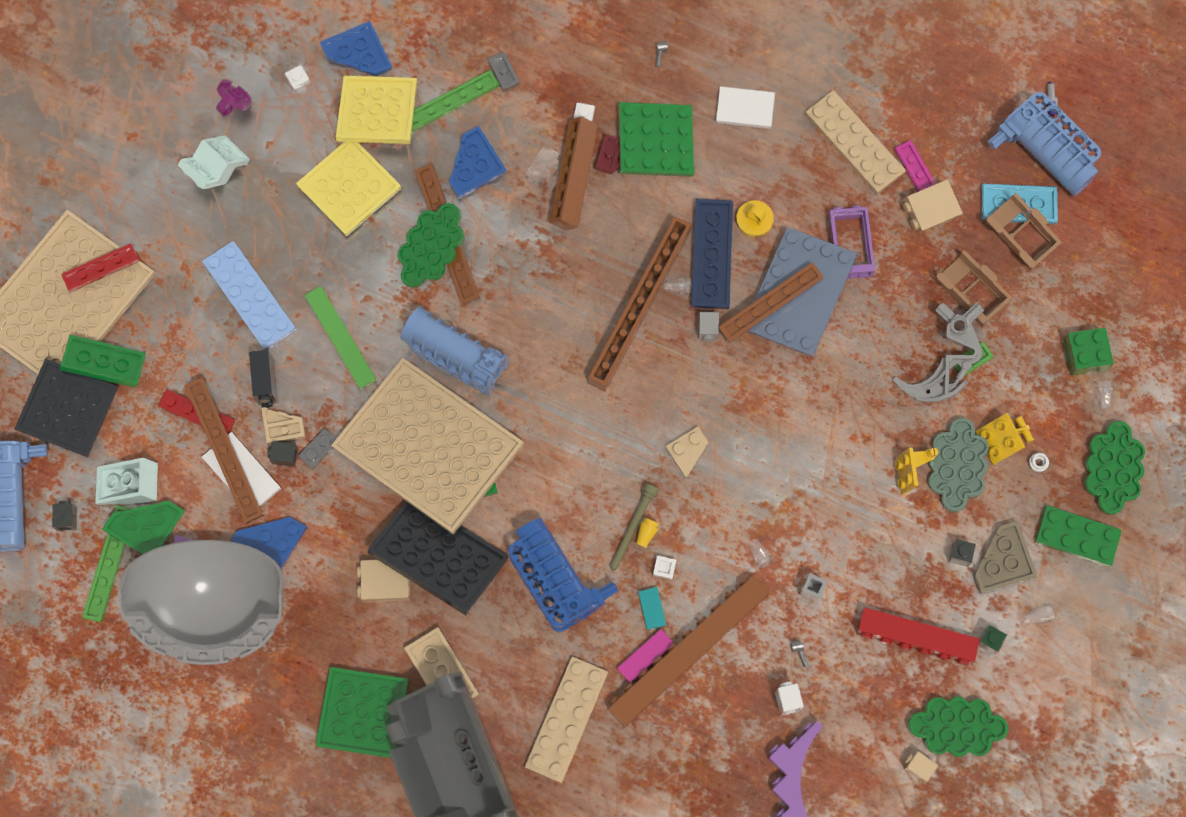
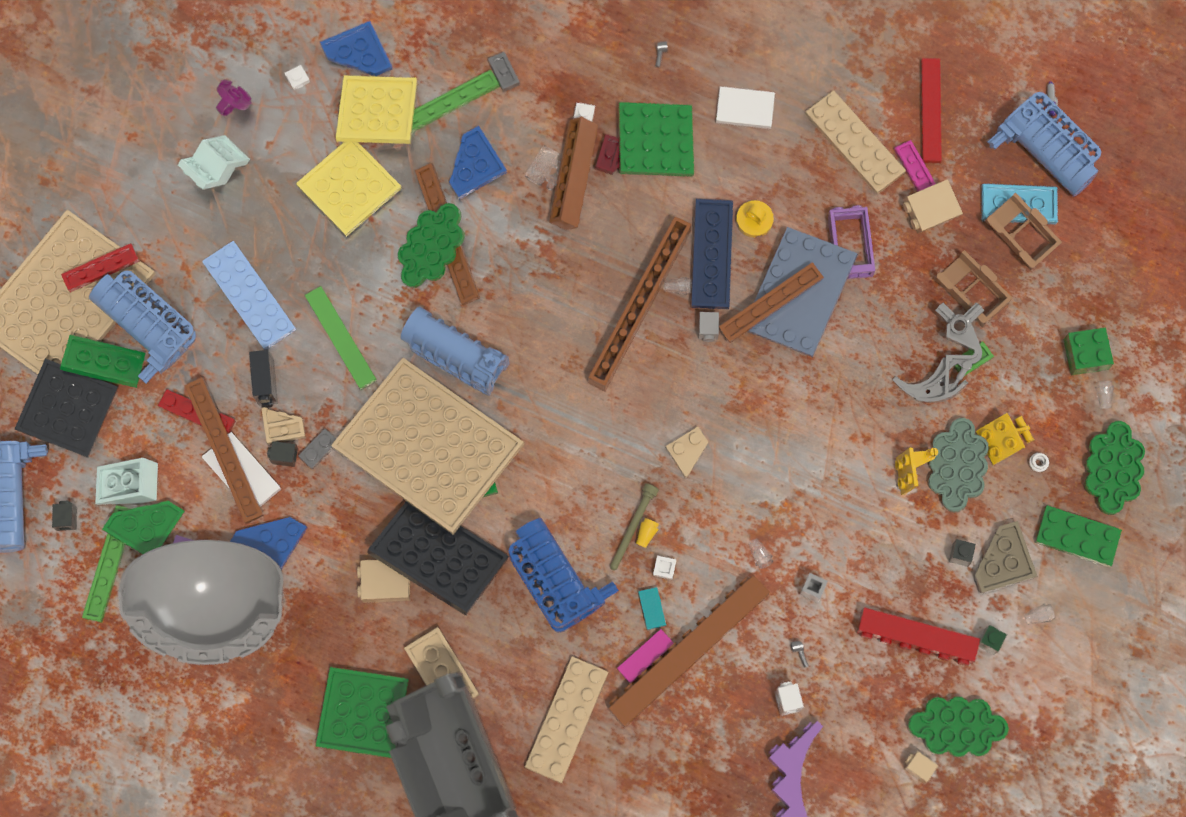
none -> medium blue piece [89,271,196,384]
none -> red tile [921,58,942,163]

